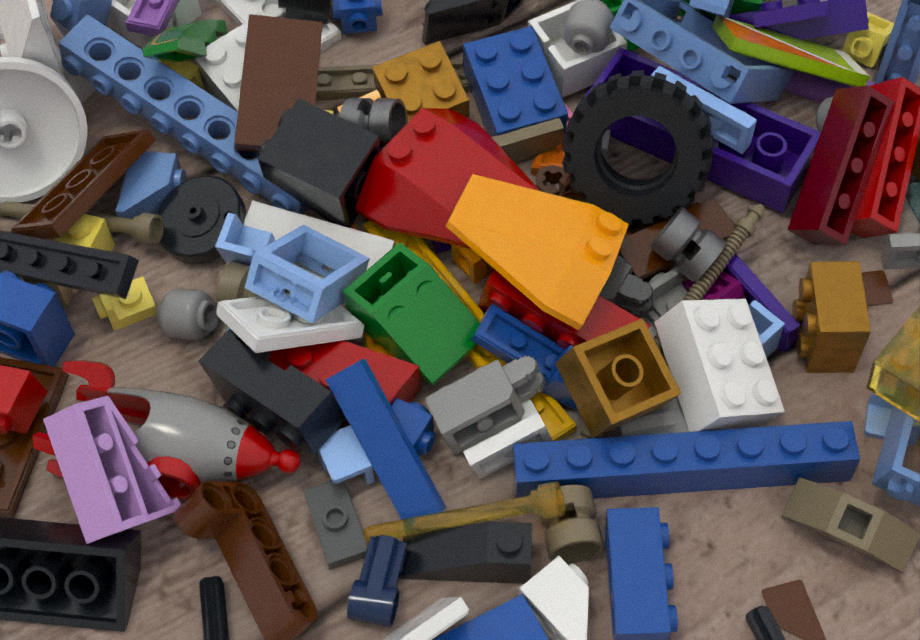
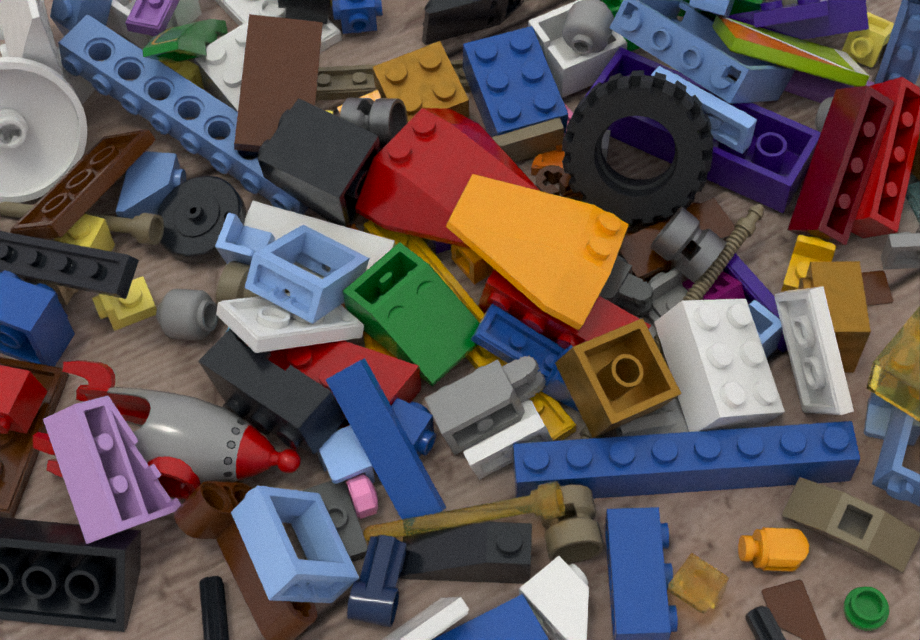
none -> light blue window [231,485,359,603]
none -> bright pink tile [346,473,378,519]
none -> clear yellow bracket [668,552,729,613]
none -> light orange arm [738,527,809,572]
none -> white tile [774,286,854,415]
none -> yellow bracket [781,235,836,292]
none -> green plate [843,586,889,631]

